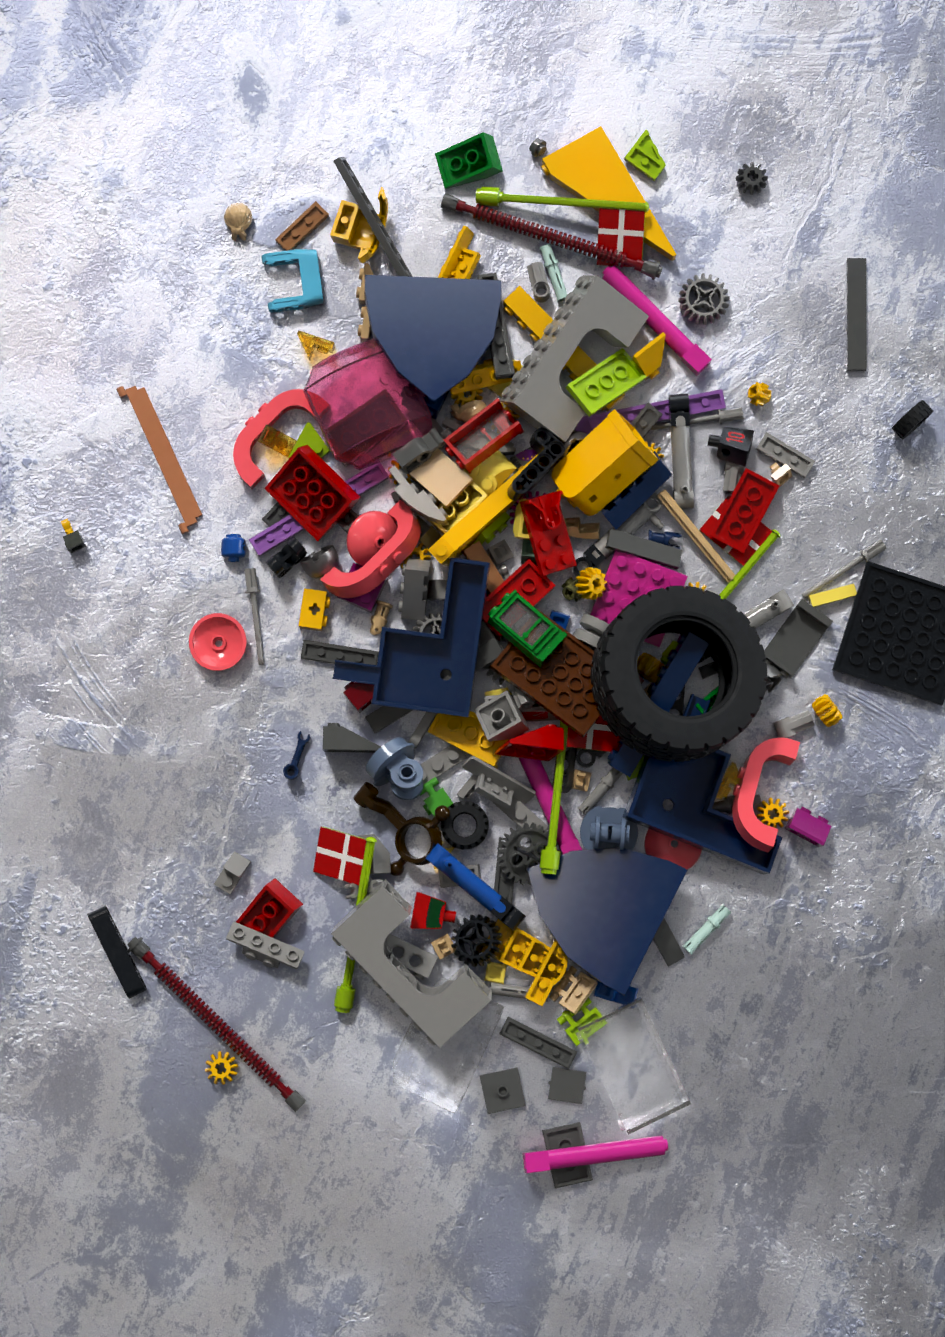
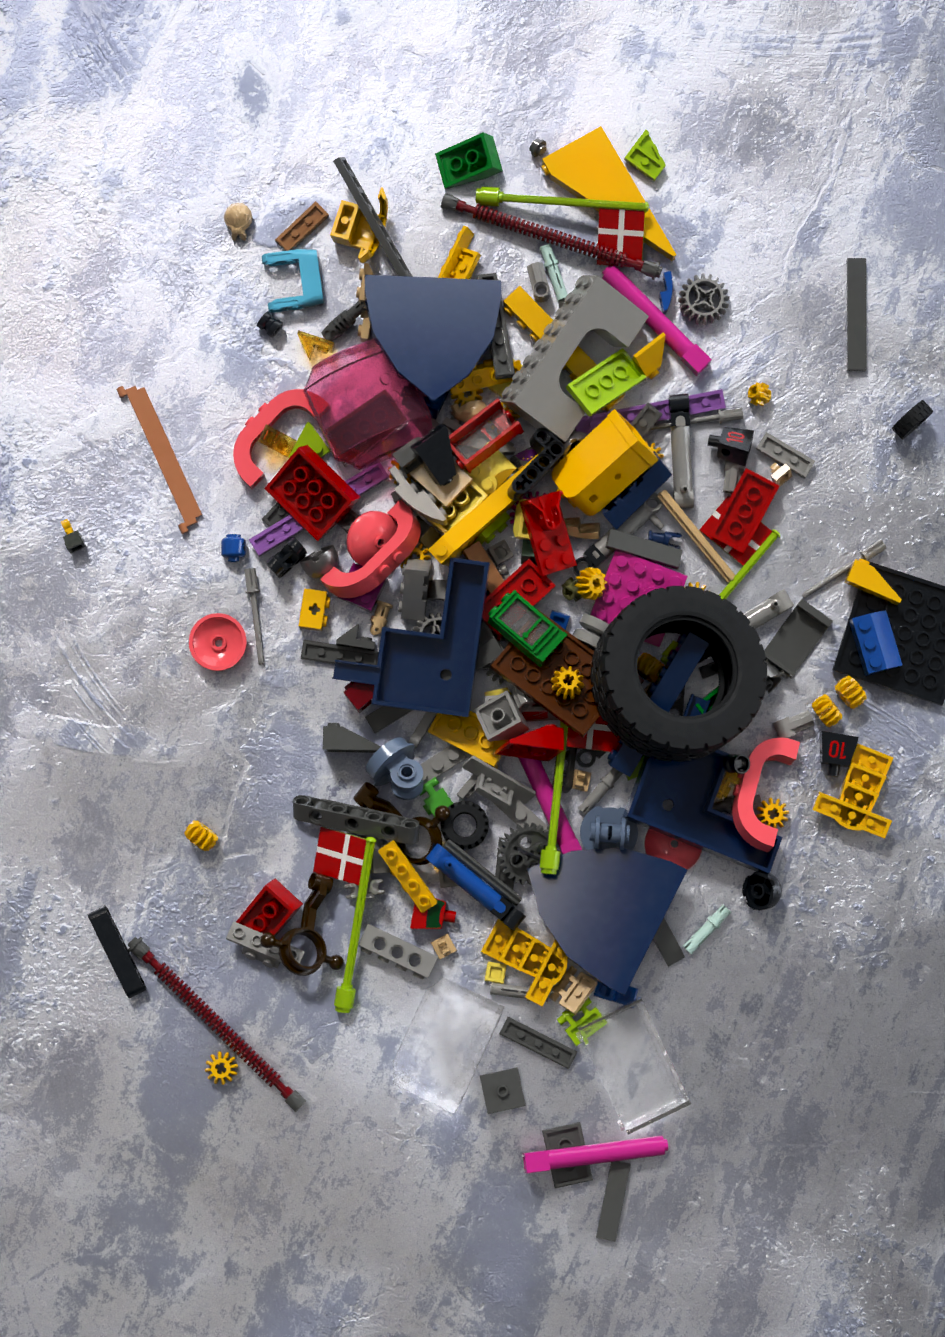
light grey slope [214,851,251,894] -> none
dark blue brick [283,731,310,780] -> none
light grey arch [331,879,492,1048] -> none
black gear [451,914,503,967] -> none
dark grey piece [548,1067,586,1104] -> none
dark grey gear [736,162,768,195] -> none
magenta slope [784,806,832,847] -> none
light yellow piece [807,584,857,608] -> none
none -> yellow gear [184,820,218,851]
none -> black wheel [257,311,283,338]
none -> dark brown piece [260,872,344,976]
none -> dark grey beam [293,795,419,845]
none -> dark grey hinge [321,300,367,342]
none -> dark grey slope [336,624,376,651]
none -> yellow bracket [378,840,437,912]
none -> black slope [410,424,456,486]
none -> dark grey axle [443,840,522,905]
none -> yellow gear [551,666,584,700]
none -> dark grey tile [596,1161,631,1242]
none -> blue slope [659,271,673,314]
none -> black wheel [723,754,750,774]
none -> black cylinder [742,872,782,911]
none -> yellow slope [812,743,893,839]
none -> black torso [819,731,858,777]
none -> yellow gear [835,676,867,709]
none -> yellow slope [844,558,902,605]
none -> blue slope [849,610,902,676]

